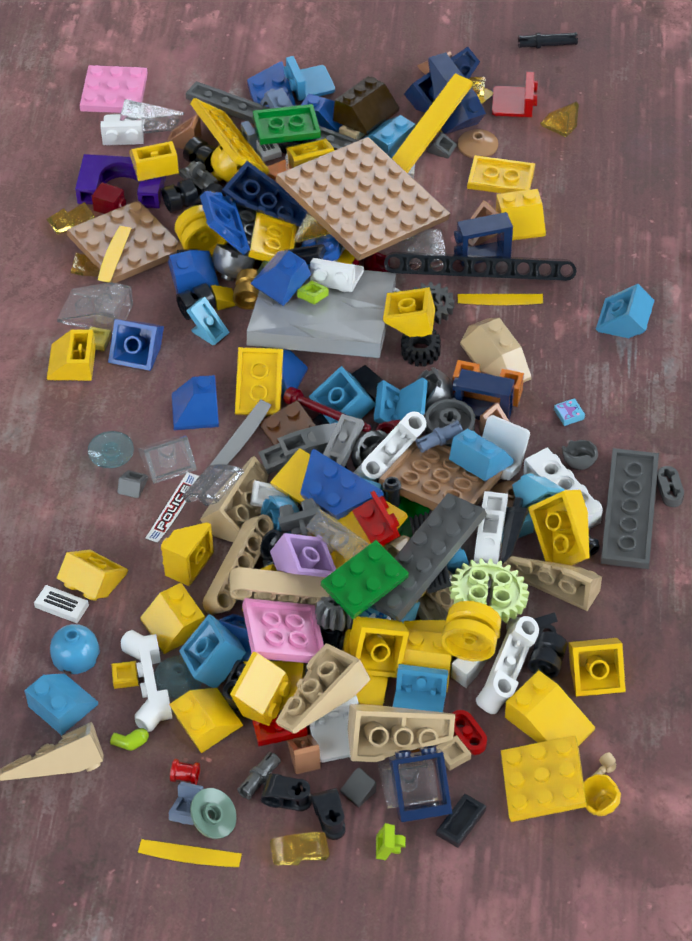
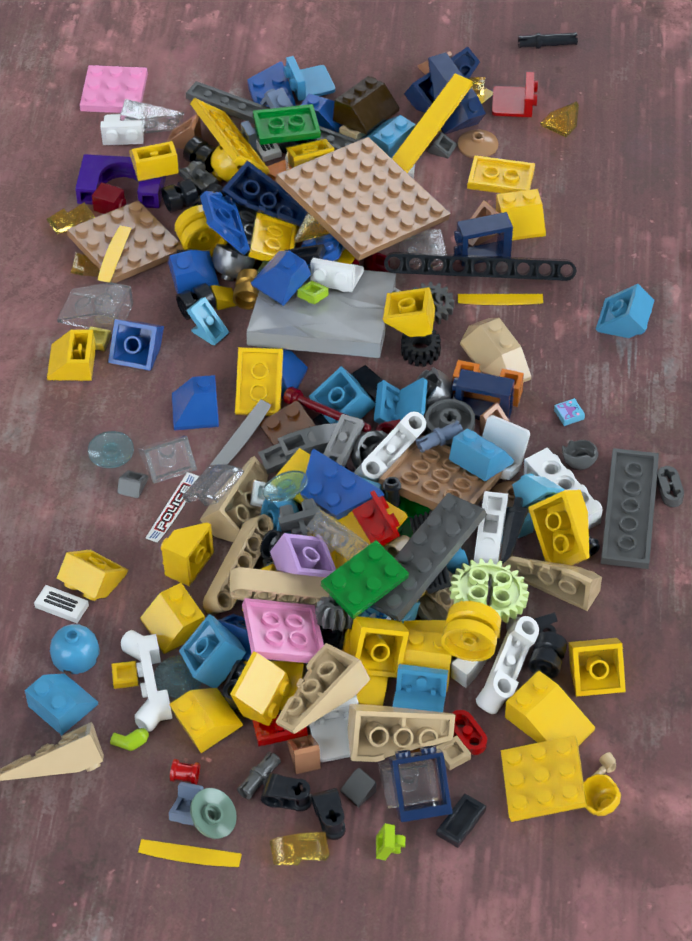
none -> clear light blue dish [262,471,308,502]

